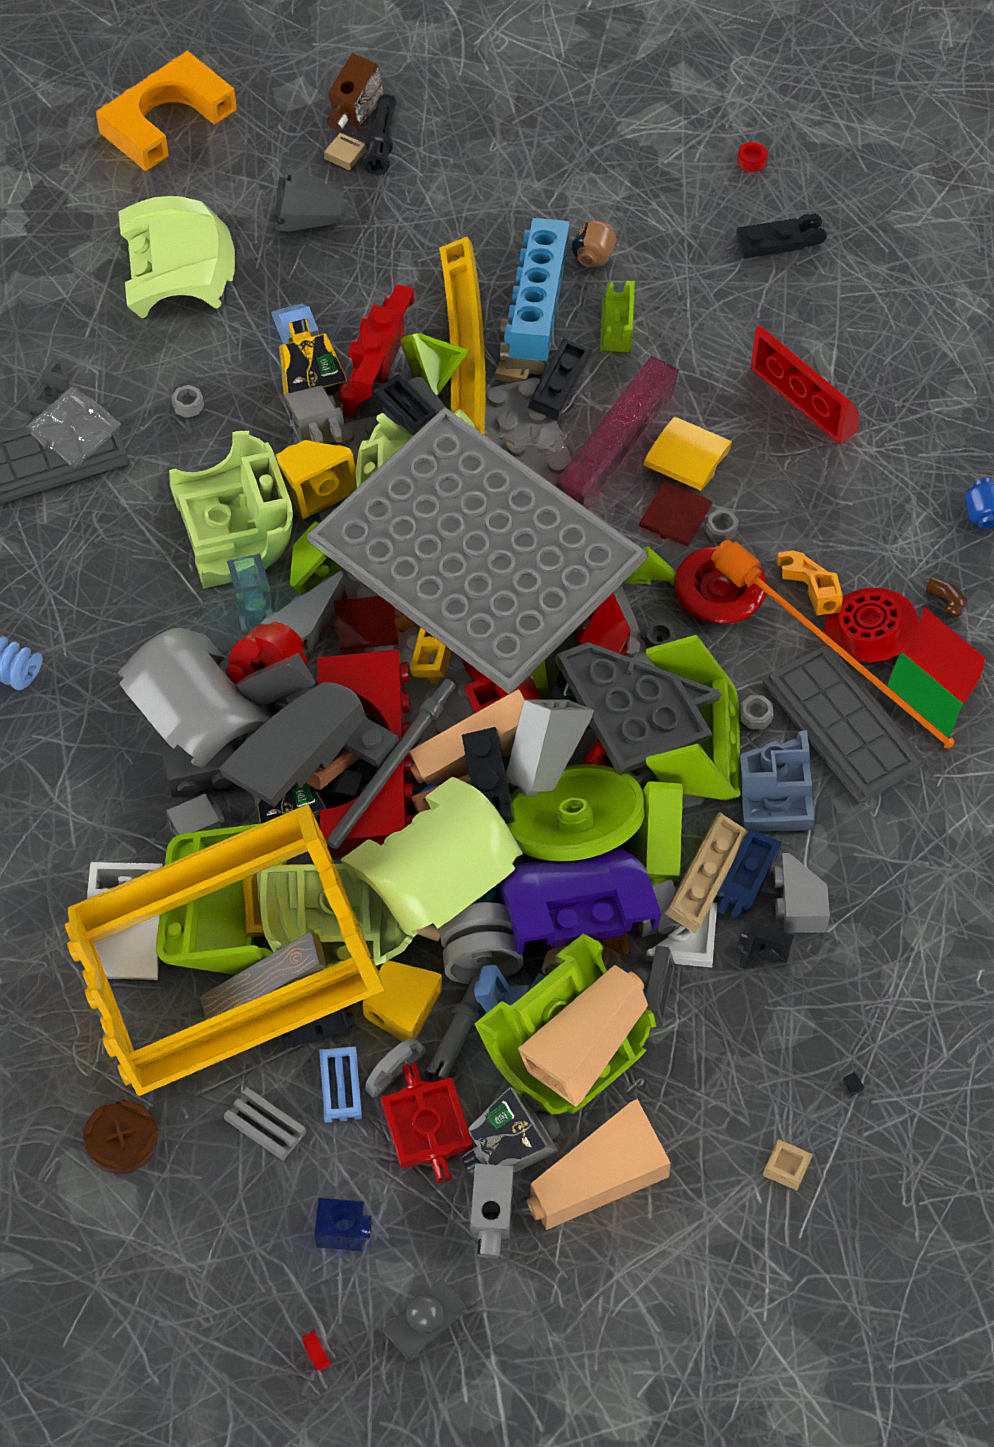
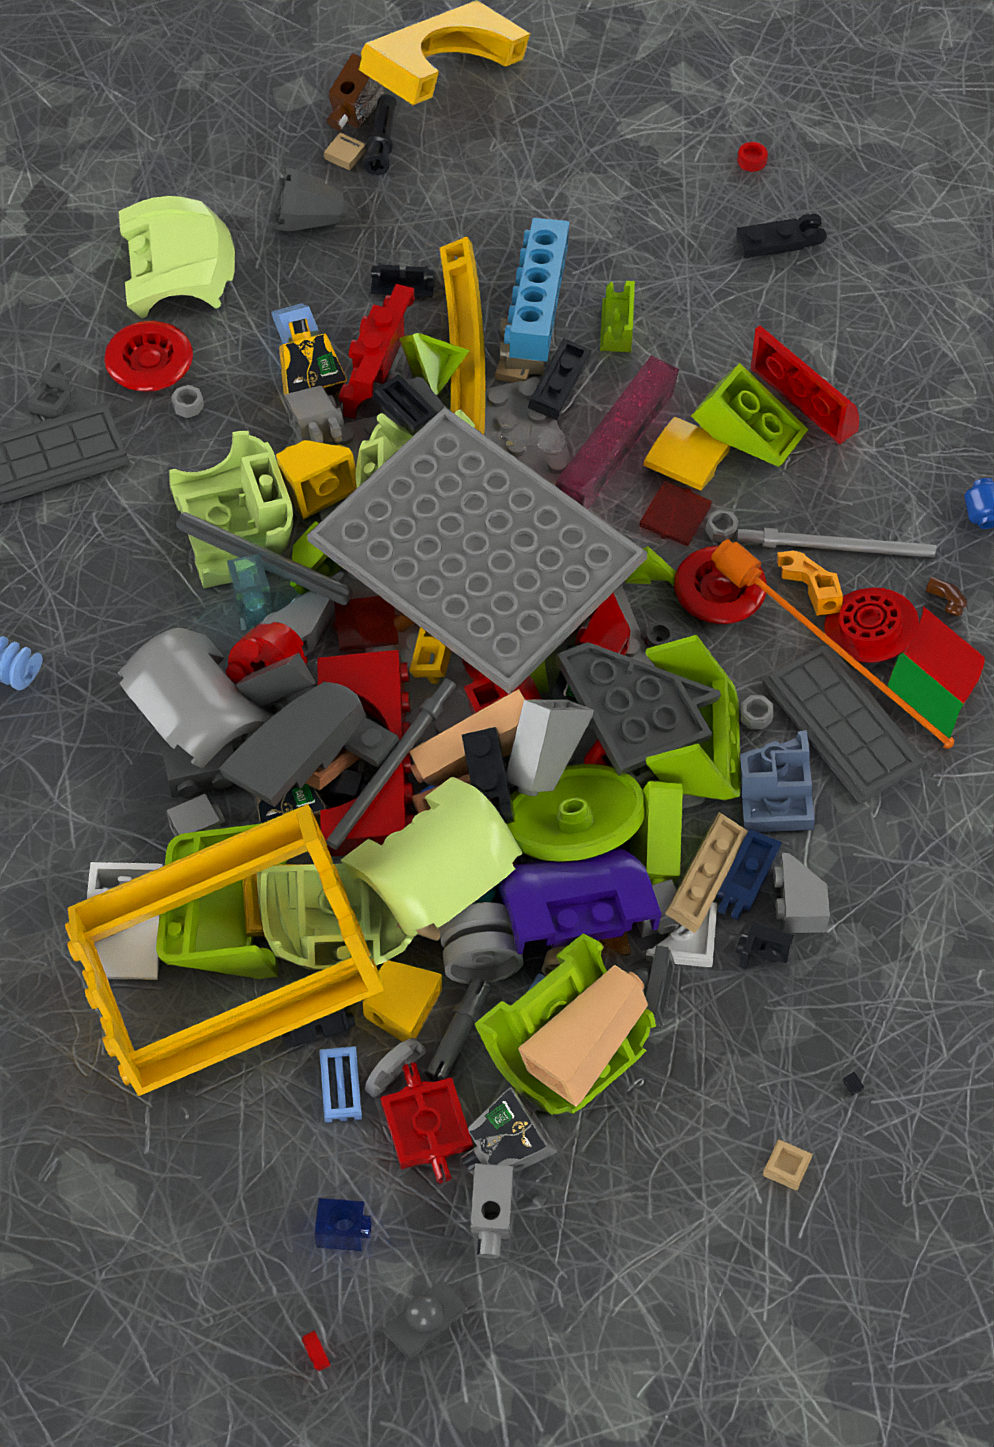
clear slope [26,387,121,469] -> none
reddish brown tile [83,1100,159,1174] -> none
light orange arch [96,50,237,172] -> none
dark grey tile [200,931,327,1020] -> none
light grey tile [224,1087,306,1161] -> none
medium blue bracket [474,965,530,1013] -> none
light nougat slope [527,1099,671,1230] -> none
medium nougat head [572,220,617,267] -> none
none -> red wheel [104,321,193,392]
none -> dark grey axle [176,512,353,605]
none -> yellow arch [359,0,530,105]
none -> black hinge [371,263,436,298]
none -> lime slope [691,363,808,467]
none -> light grey bar [736,528,936,558]

